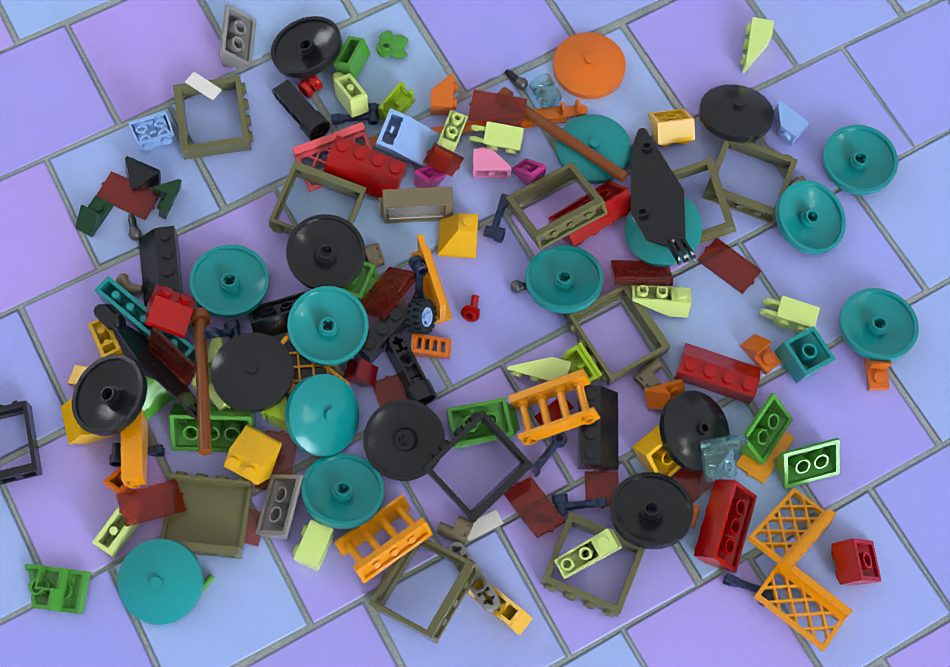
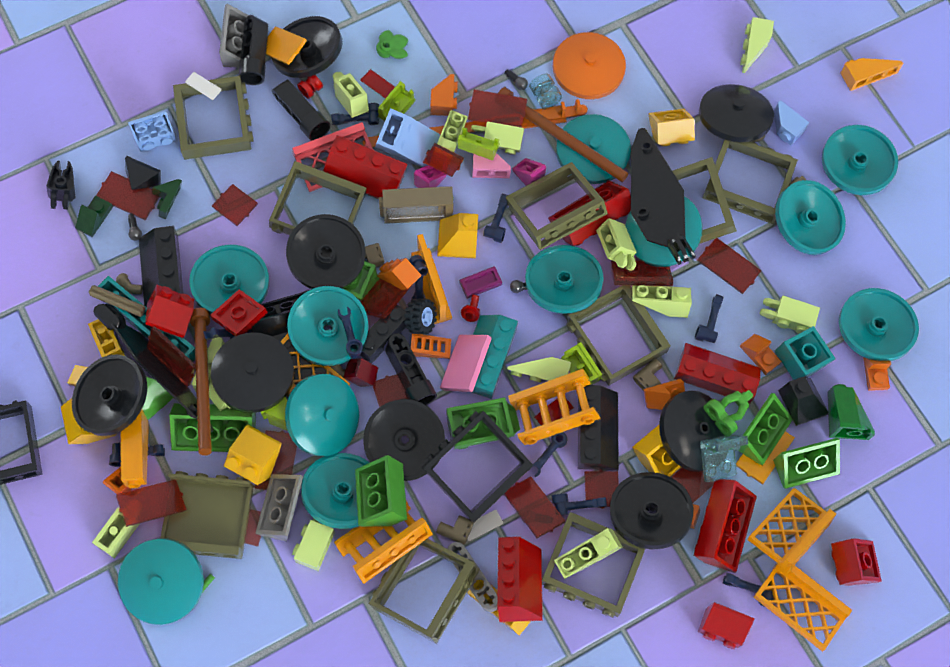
bright green slope [25,564,91,614] -> none
bright green brick [333,36,371,80] -> none
none -> black hinge [46,160,76,210]
none -> dark tan axle [89,285,146,317]
none -> red tile [210,289,268,337]
none -> clear red piece [212,184,258,226]
none -> black beam [238,15,268,85]
none -> light orange piece [266,26,307,65]
none -> dark blue brick [338,307,363,359]
none -> bright green slope [355,455,407,527]
none -> red sticker [360,69,395,99]
none -> orange slope [377,258,422,290]
none -> bright pink tile [440,335,492,392]
none -> lime hinge [458,127,500,160]
none -> magenta tile [459,266,503,299]
none -> teal slope [472,315,518,399]
none -> red slope [497,537,543,622]
none -> yellowish green hinge [596,218,637,271]
none -> dark blue brick [695,294,723,343]
none -> red slope [698,602,755,649]
none -> bright green piece [703,390,753,437]
none -> black slope [778,376,829,426]
none -> green slope [828,384,875,440]
none -> light orange slope [840,58,903,91]

